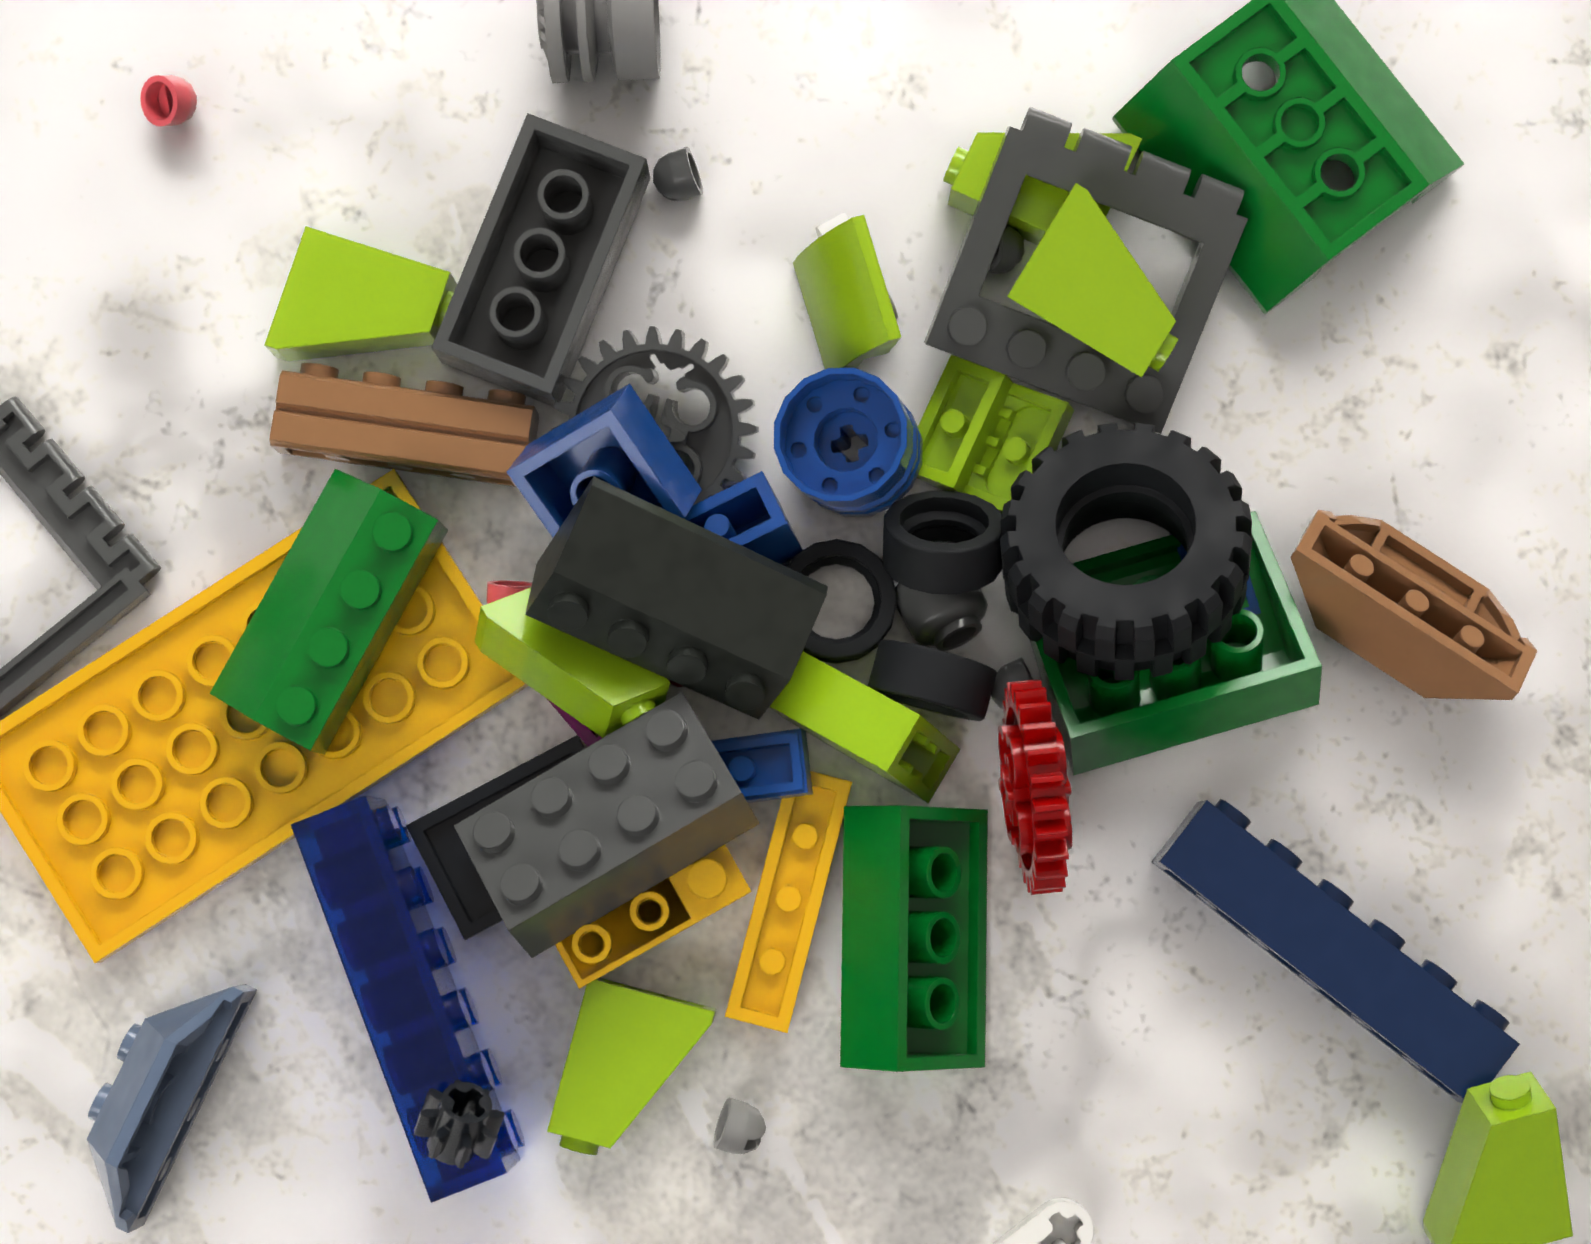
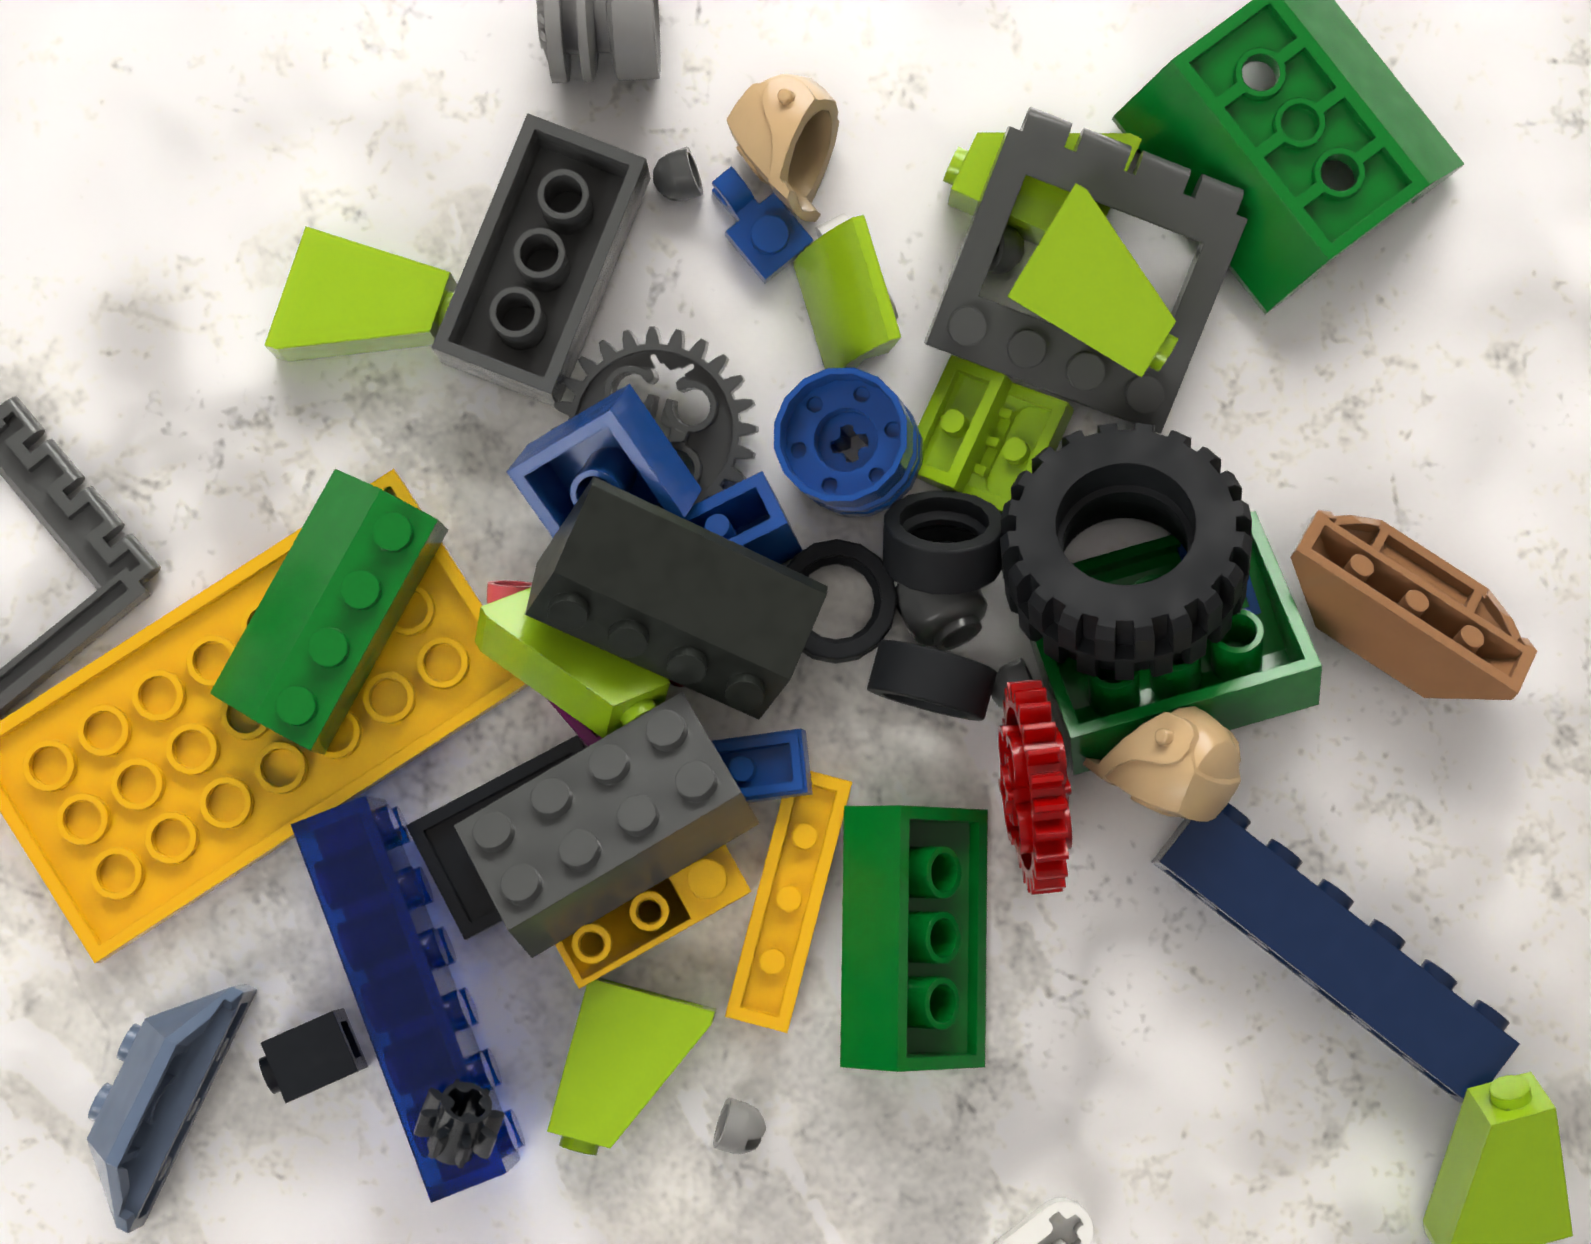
coral hinge [140,75,197,126] -> none
medium nougat brick [269,363,539,487] -> none
lime slope [769,651,960,804] -> none
none -> black brick [259,1008,368,1103]
none -> blue plate [712,166,814,284]
none -> tan helmet [726,74,840,222]
none -> tan helmet [1083,706,1241,822]

